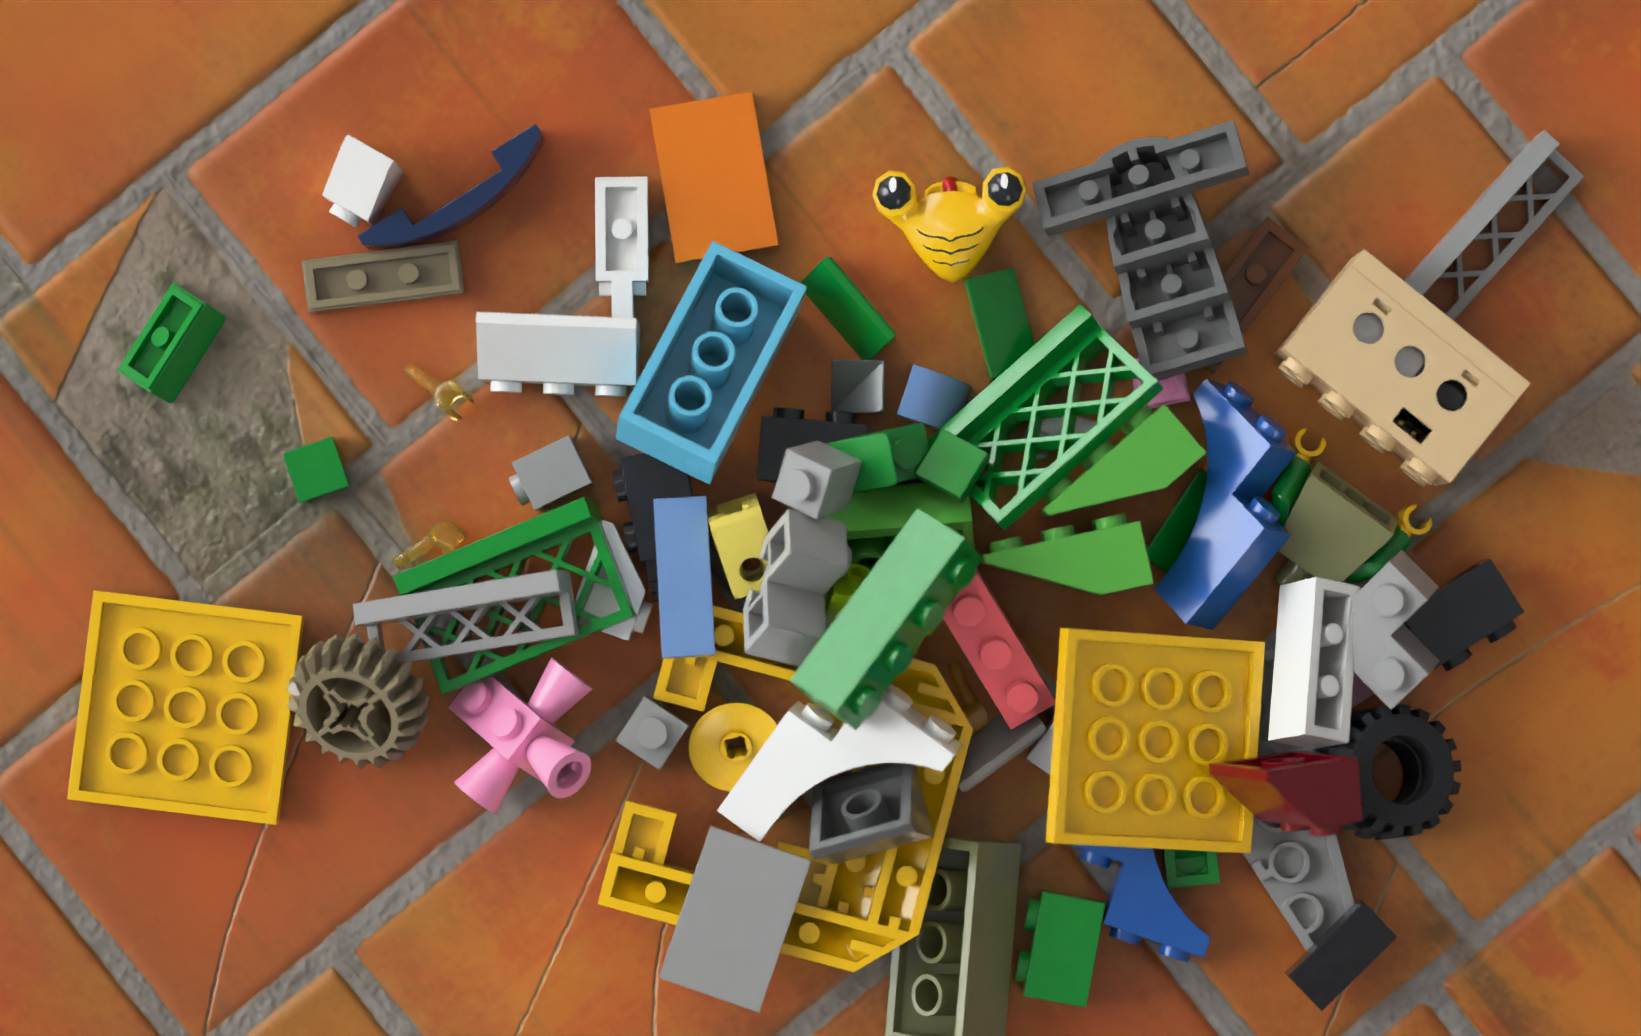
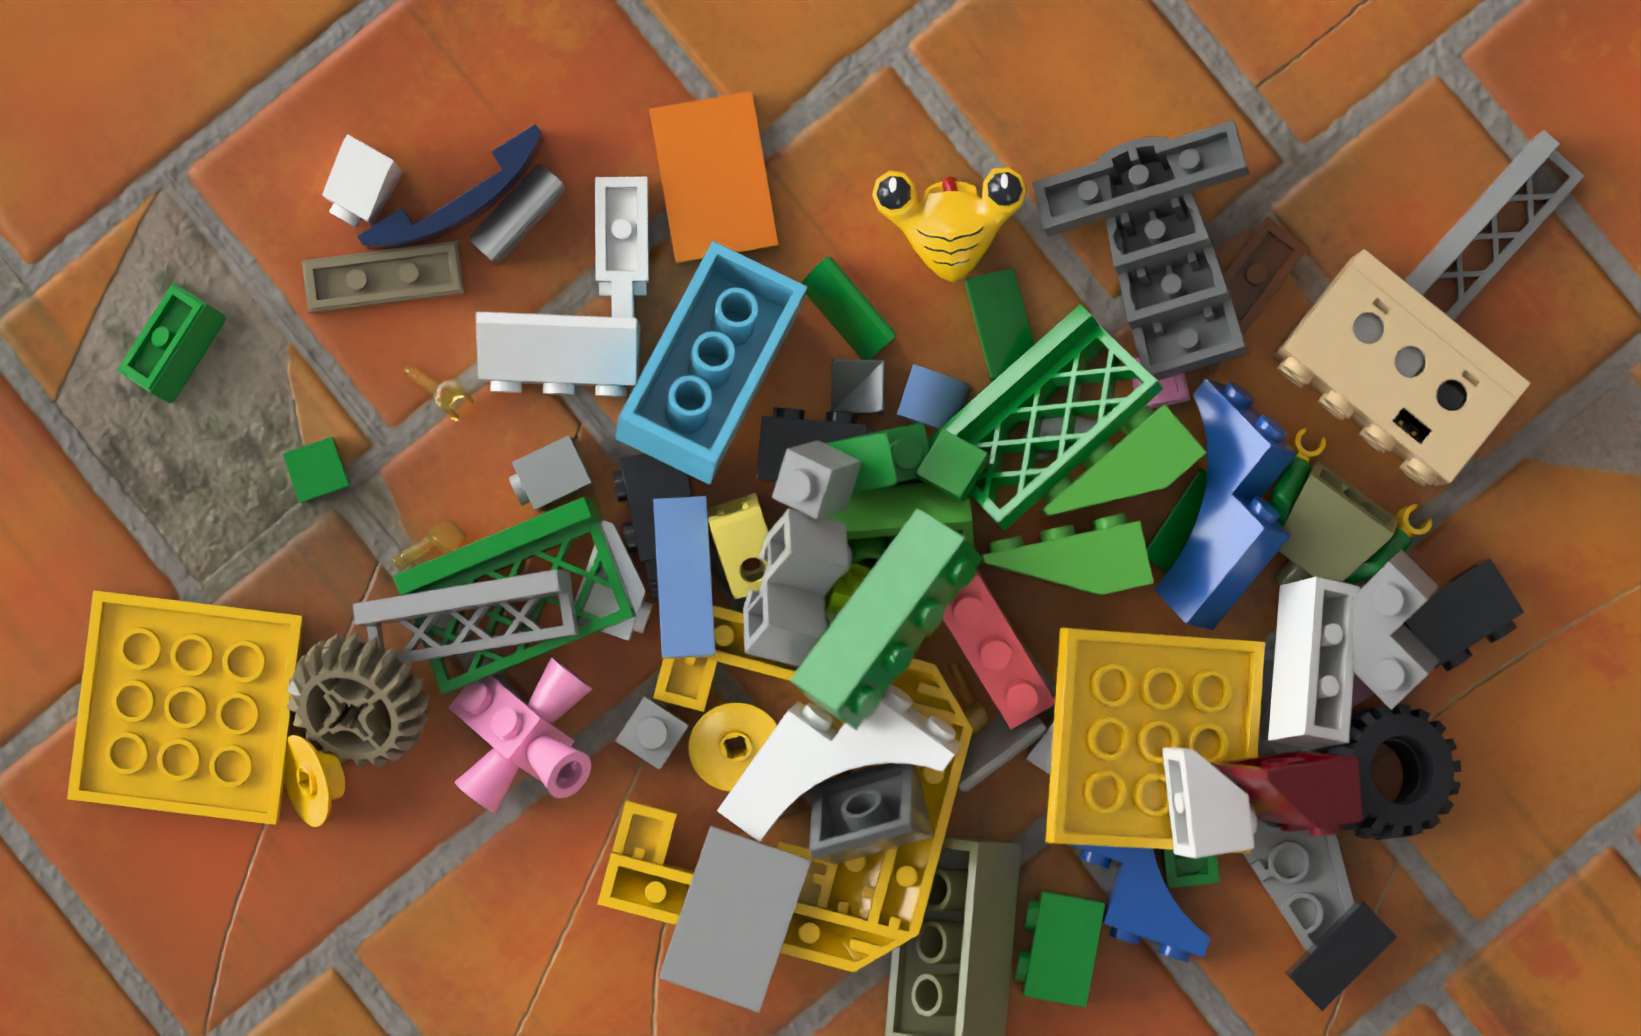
none -> yellow piece [284,735,345,827]
none -> light grey slope [470,165,566,265]
none -> white slope [1162,747,1257,858]

